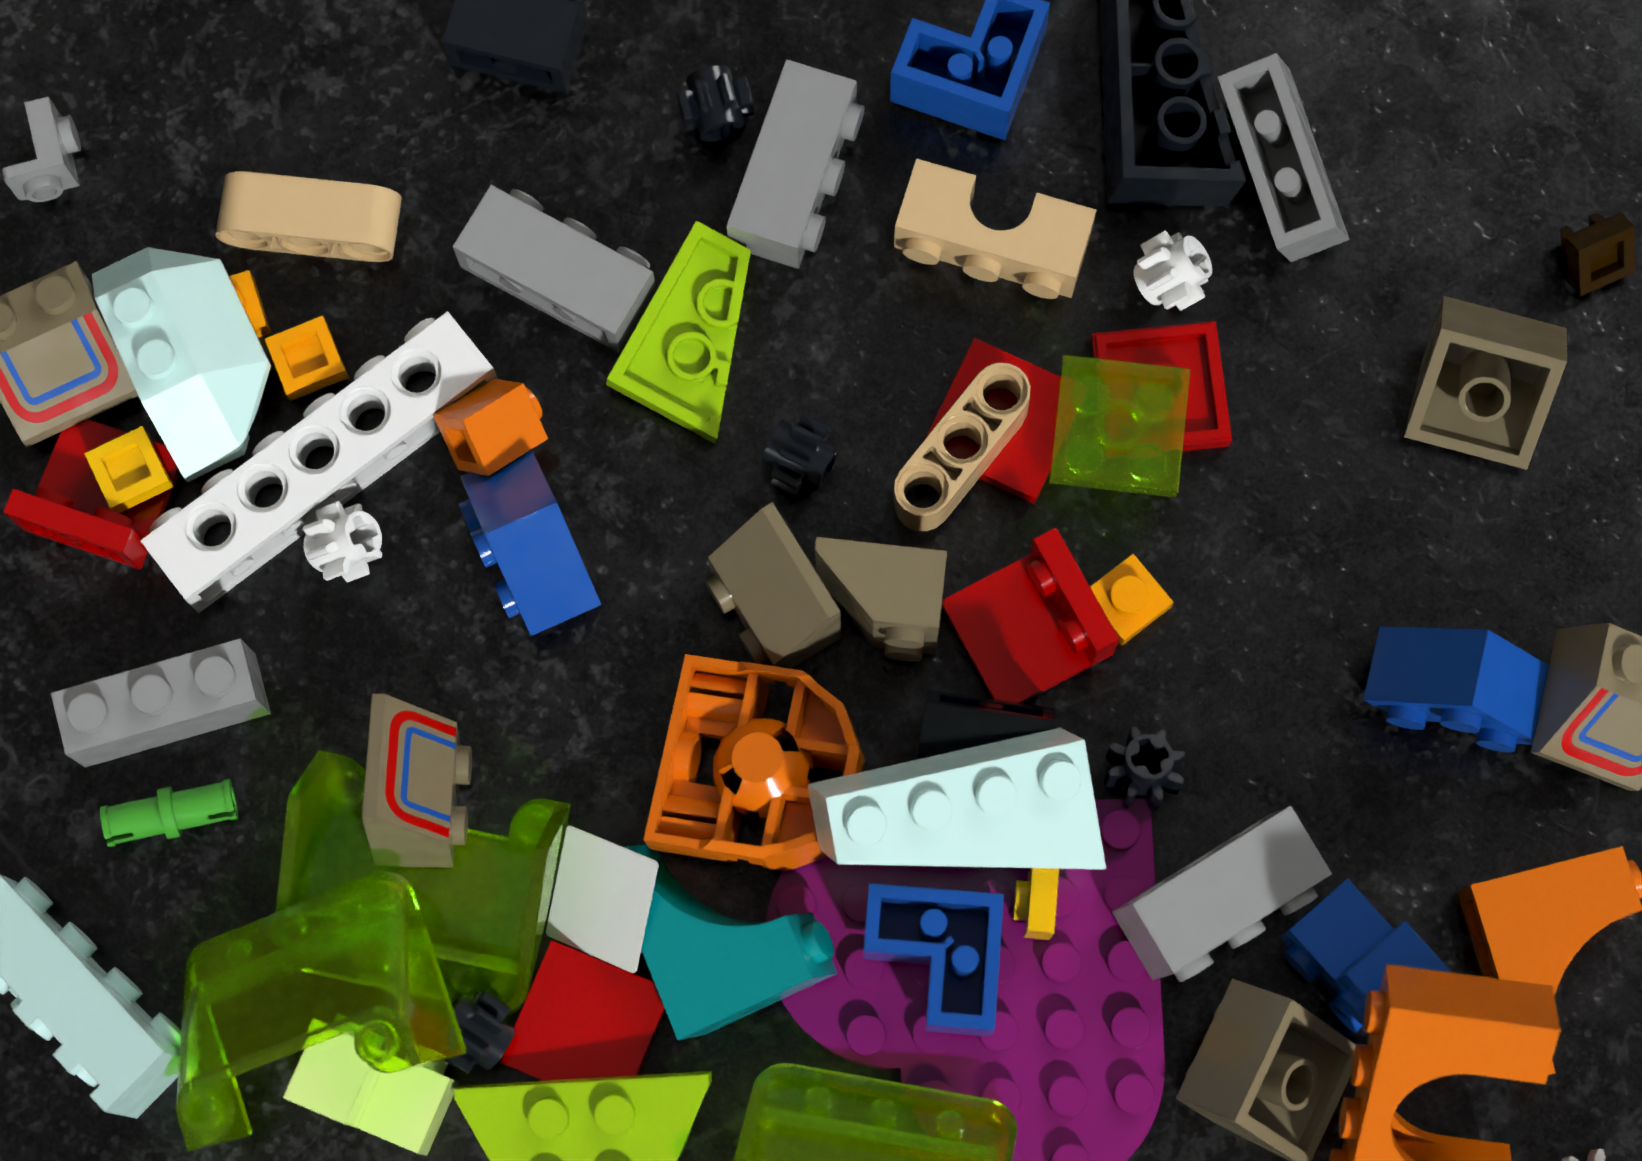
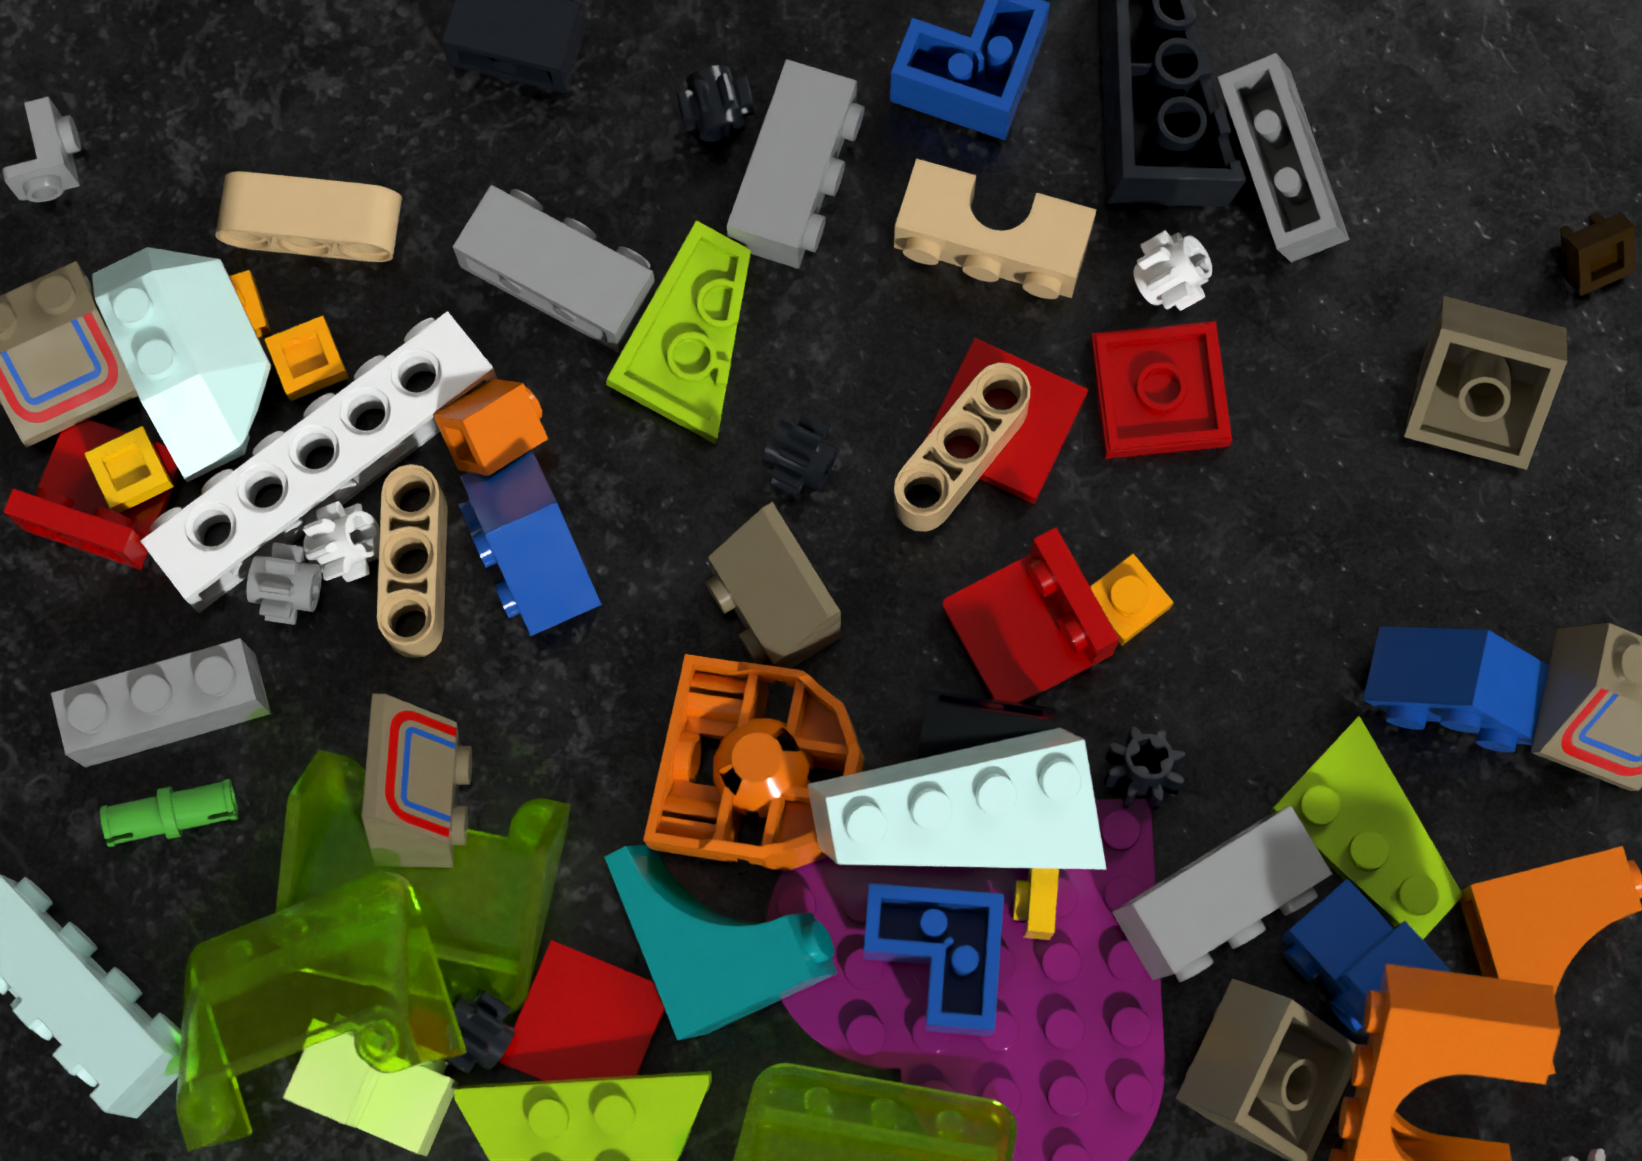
white sticker [546,826,658,973] -> none
dark tan slope [815,537,947,662] -> none
clear neon green plate [1049,355,1190,498] -> none
none -> light grey gear [246,542,322,625]
none -> tan beam [377,464,448,658]
none -> lime wing [1270,716,1463,939]

